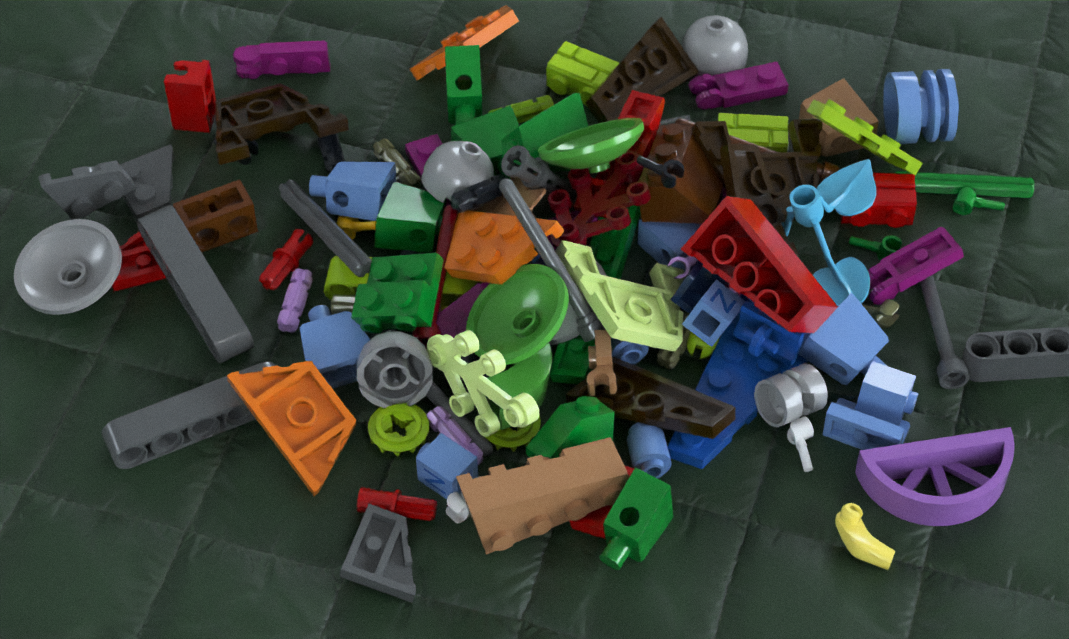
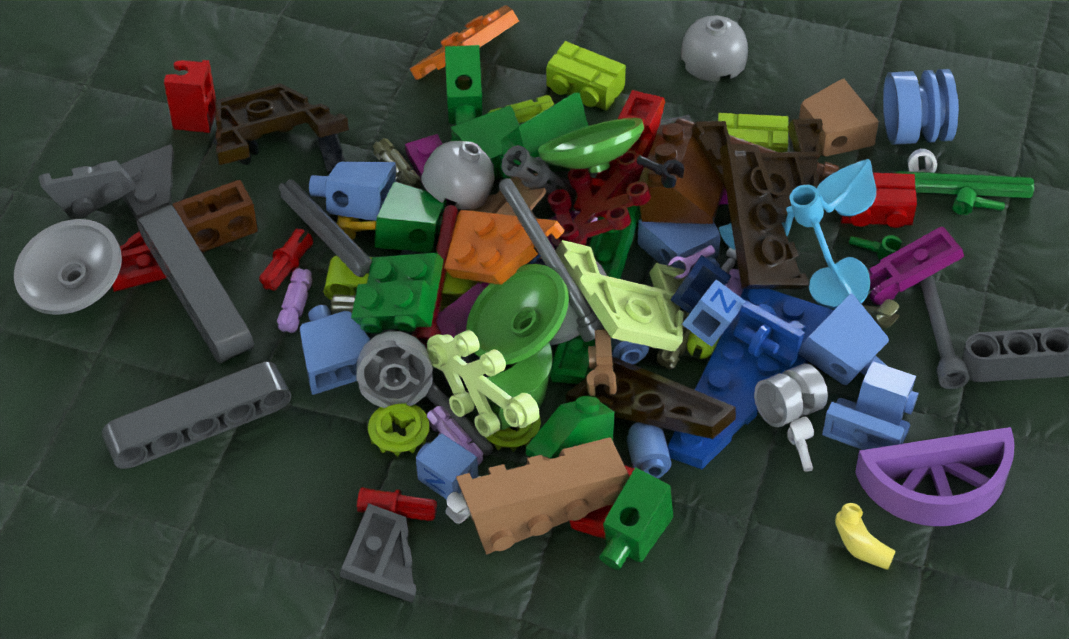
orange wing [227,361,356,496] -> none
magenta hinge [233,40,330,79] -> none
black axle [451,174,510,213] -> none
dark brown wing [585,17,699,123] -> none
red wedge [680,196,838,333] -> none
magenta hinge [688,62,789,110] -> none
lime wing [806,99,923,176] -> none
none -> white hinge [908,149,937,173]

